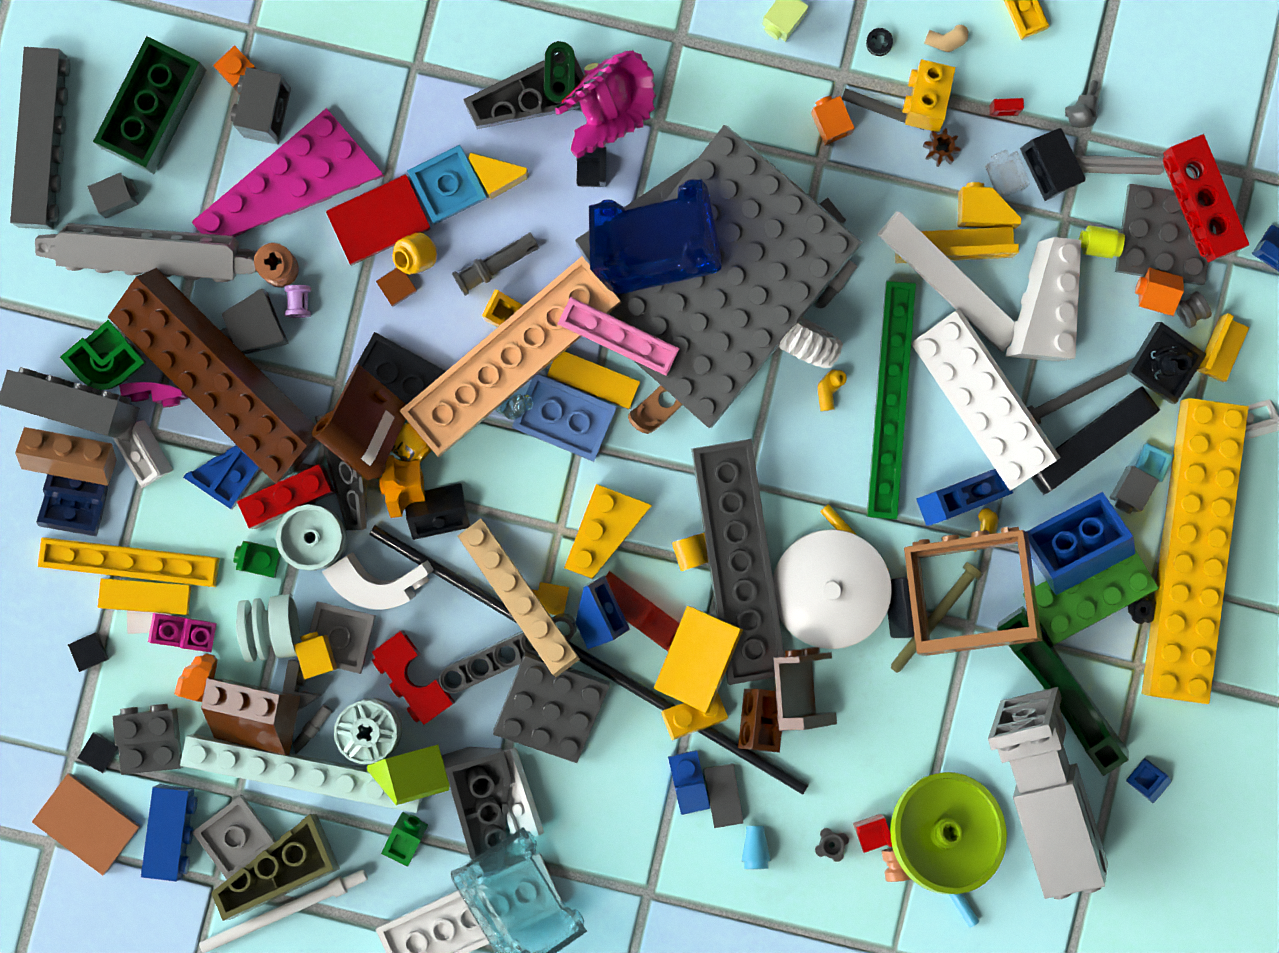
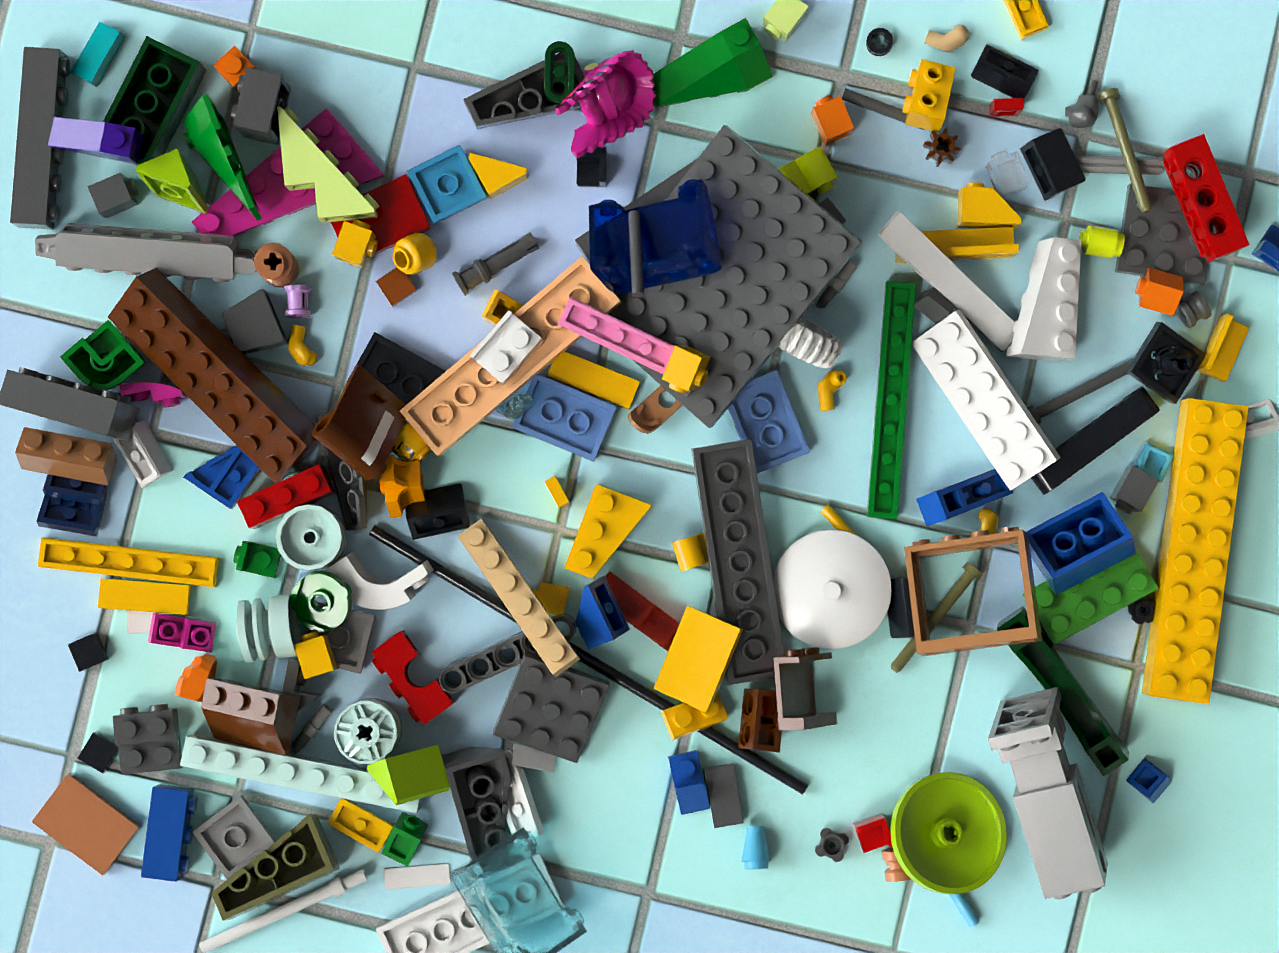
none -> slope [48,117,143,164]
none -> teal slope [70,22,125,87]
none -> lime slope [135,149,209,214]
none -> green wedge [183,94,262,221]
none -> yellowish green slope [277,106,380,223]
none -> yellow arm [288,325,317,366]
none -> plate [291,571,352,632]
none -> yellow plate [327,798,394,853]
none -> yellow brick [332,220,378,269]
none -> white sticker [384,863,450,890]
none -> white plate [470,311,543,385]
none -> white sticker [512,744,556,772]
none -> yellow tile [544,476,570,508]
none -> dark grey bar [628,210,644,298]
none -> green wedge [653,18,773,108]
none -> yellow brick [662,344,711,393]
none -> medium blue plate [728,370,810,474]
none -> neon yellow brick [779,146,838,195]
none -> dark grey tile [913,288,955,324]
none -> black slope [971,44,1039,99]
none -> olive bar [1098,88,1152,213]

